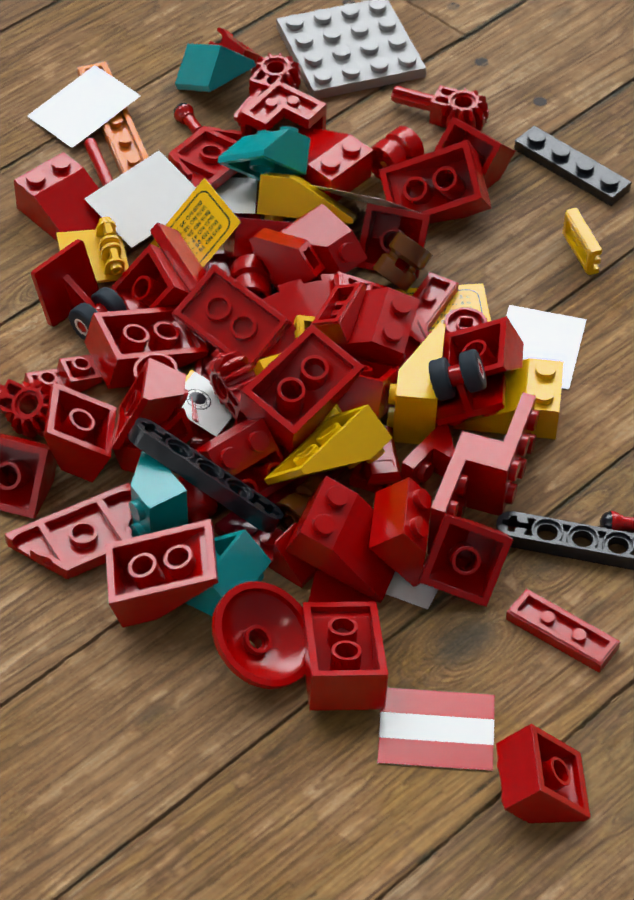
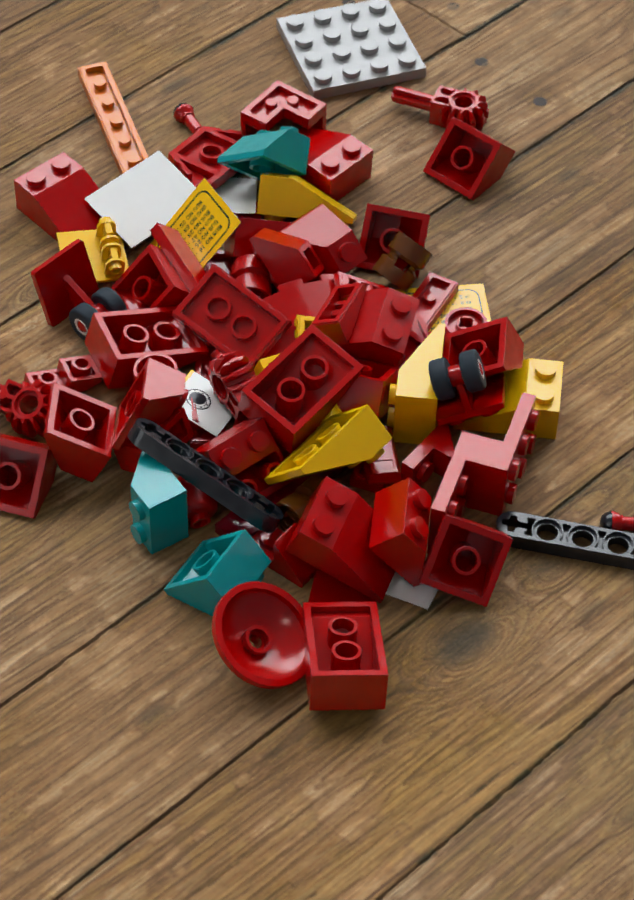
wing [5,482,132,579] -> none
white sticker [27,65,140,148] -> none
piece [84,138,113,186] -> none
red slope [105,519,218,628] -> none
teal slope [175,44,256,92] -> none
red plate [209,27,262,63] -> none
red gear [233,53,301,126] -> none
white sticker [308,184,419,213] -> none
red wheel [370,126,424,180] -> none
sticker [377,688,495,771] -> none
red slope [379,140,492,223] -> none
red slope [496,724,591,824] -> none
white sticker [506,305,586,389] -> none
red tile [506,588,620,673] -> none
plate [514,126,631,206] -> none
yellow tile [563,208,602,275] -> none

